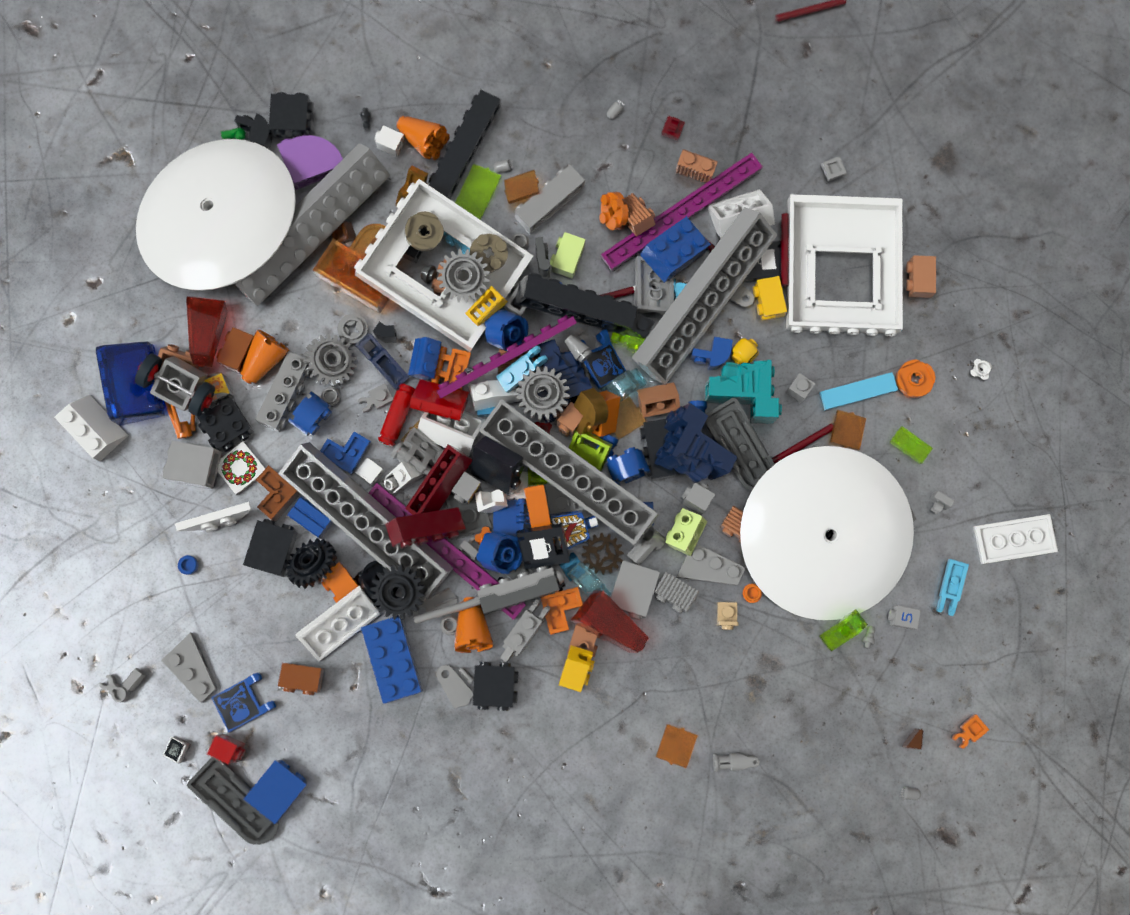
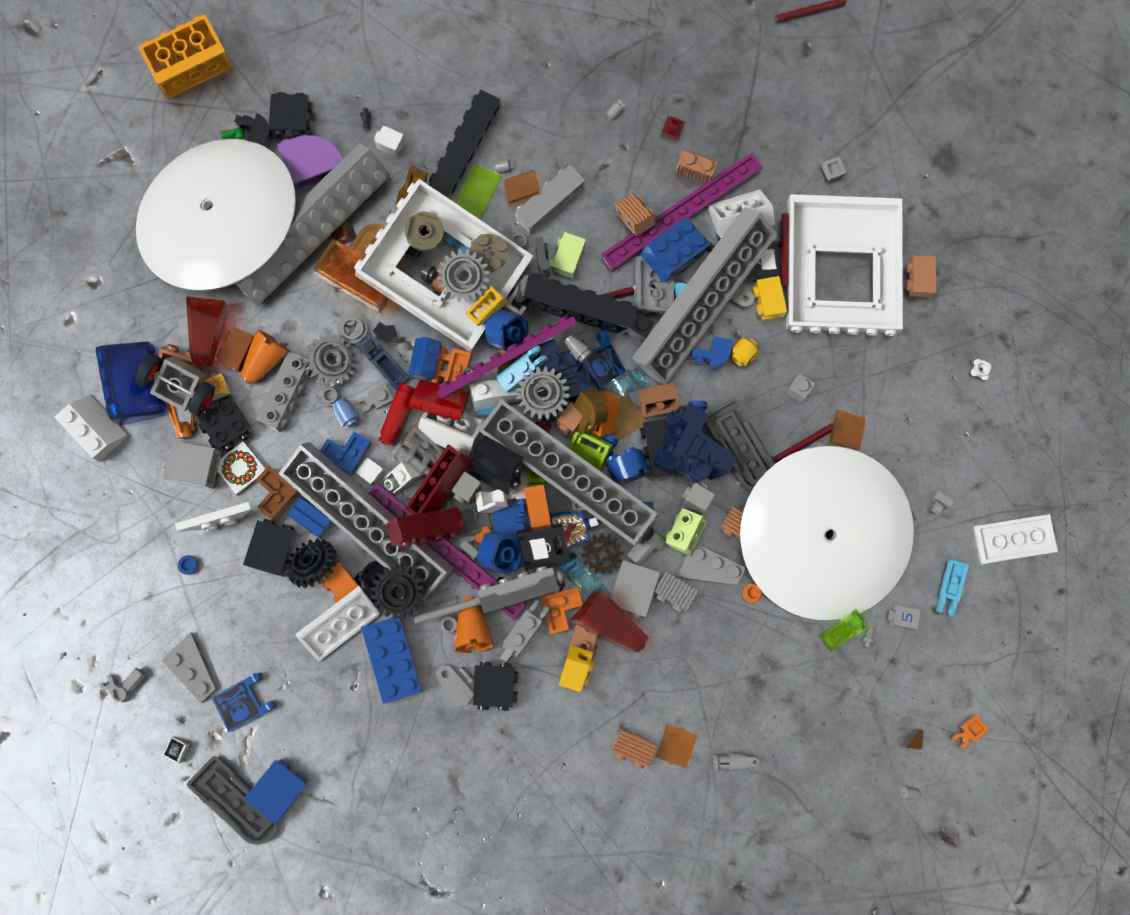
red brick [207,734,246,764] -> none
dark orange brick [278,663,324,696] -> none
blue brick [288,391,332,436] -> none
orange cone [396,116,450,160] -> none
orange plate [599,192,628,230] -> none
clear neon green plate [611,333,644,352] -> none
teal brick [705,360,782,424] -> none
tan bracket [717,602,738,630] -> none
medium azure tile [819,372,898,411] -> none
clear neon green plate [890,426,933,464] -> none
orange plate [896,359,936,398] -> none
none -> light orange brick [138,14,233,99]
none -> medium blue brick [333,398,359,428]
none -> nougat brick [611,729,658,769]

